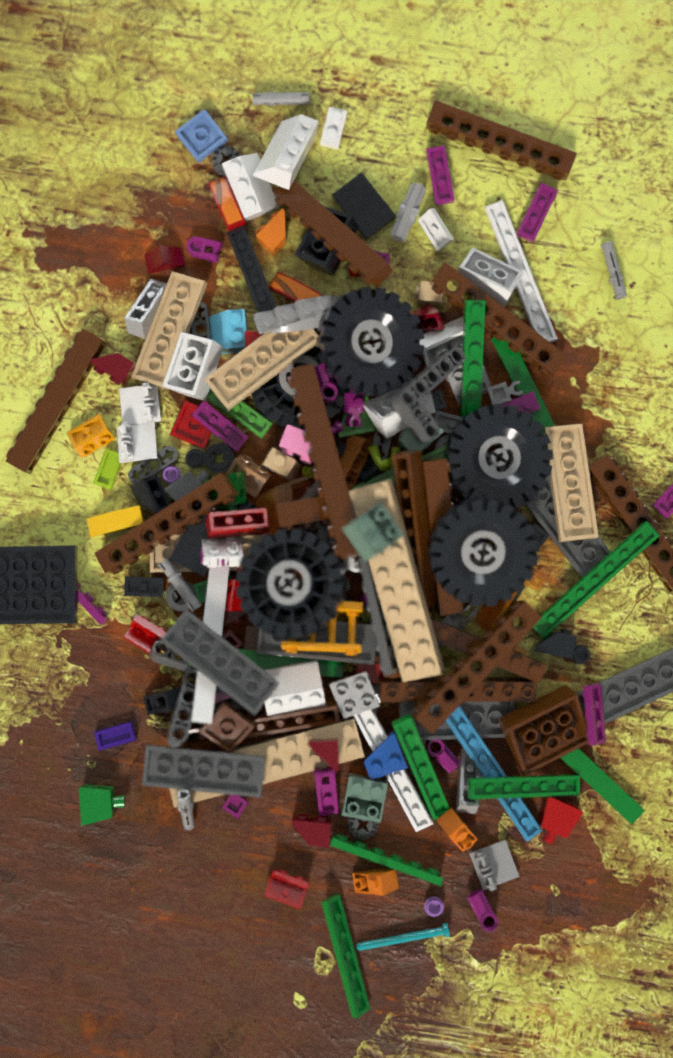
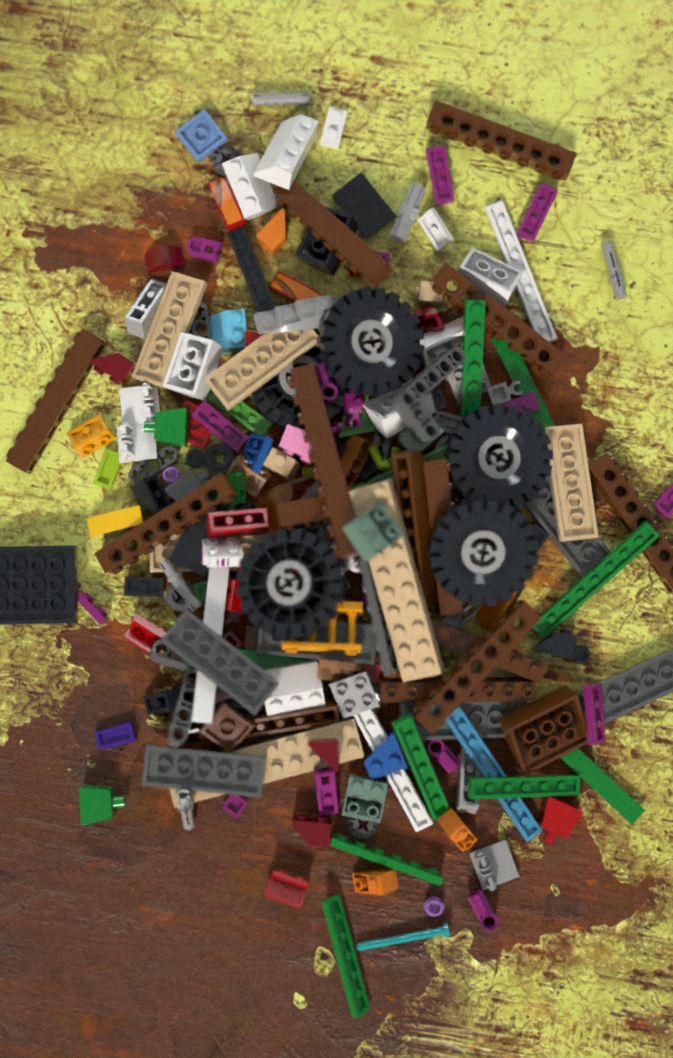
none -> green torso [144,408,189,447]
none -> blue wing [242,433,273,474]
none -> medium nougat bracket [317,660,362,681]

